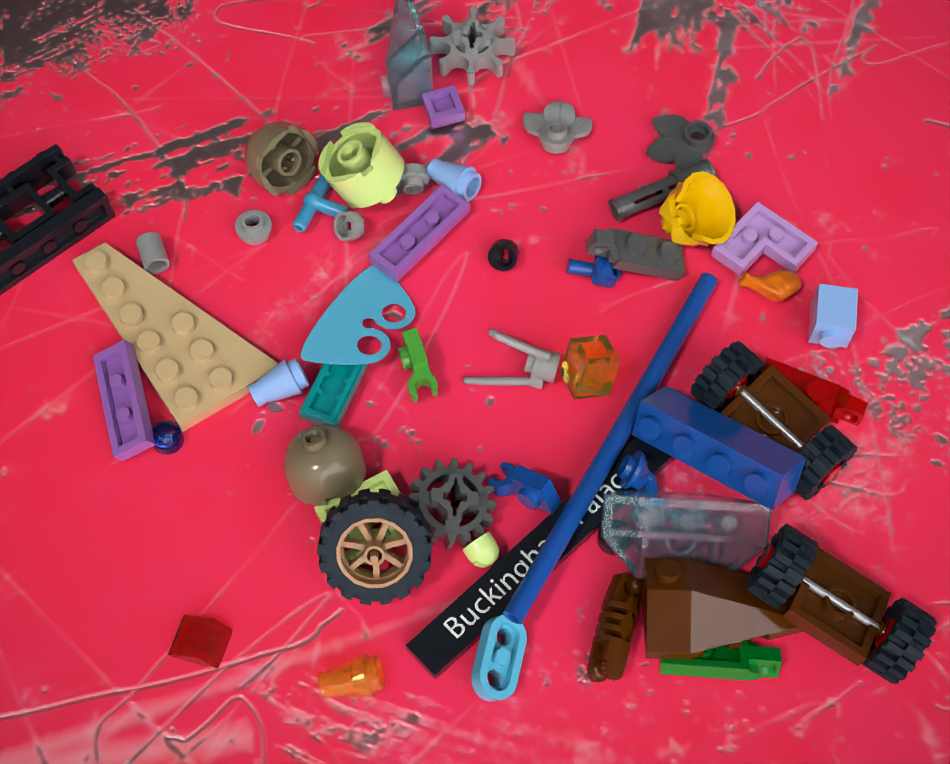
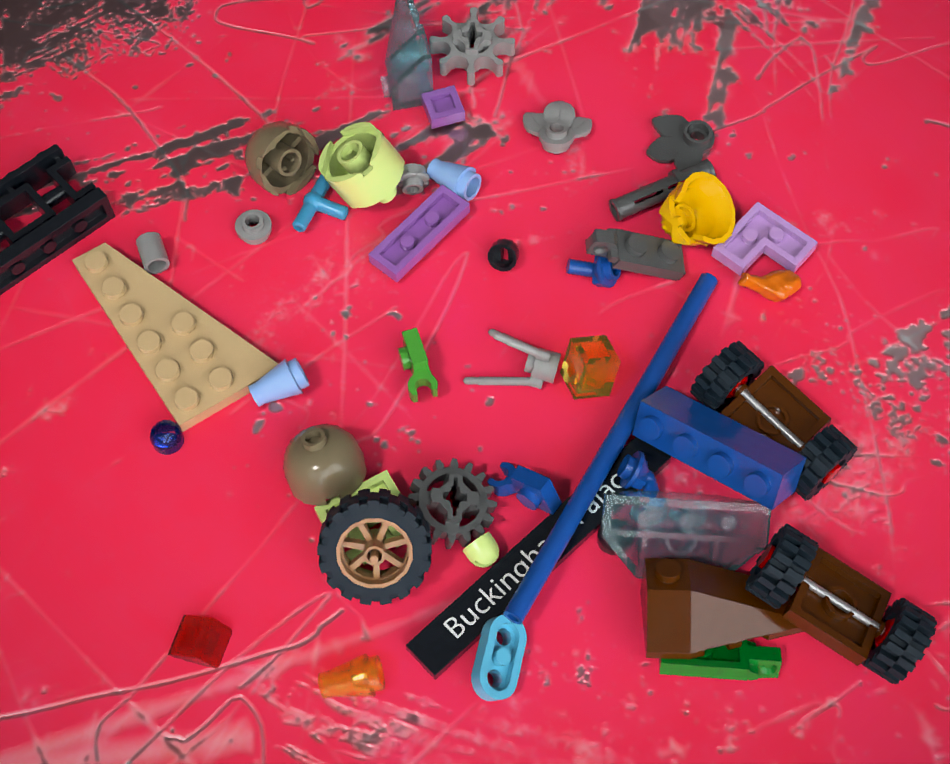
medium lavender plate [93,339,156,461] -> none
teal plate [299,364,368,426] -> none
medium azure piece [301,265,416,365] -> none
light grey hinge [334,211,366,241] -> none
reddish brown hinge [586,573,642,683] -> none
red hinge [759,357,868,426] -> none
light blue brick [808,283,858,348] -> none

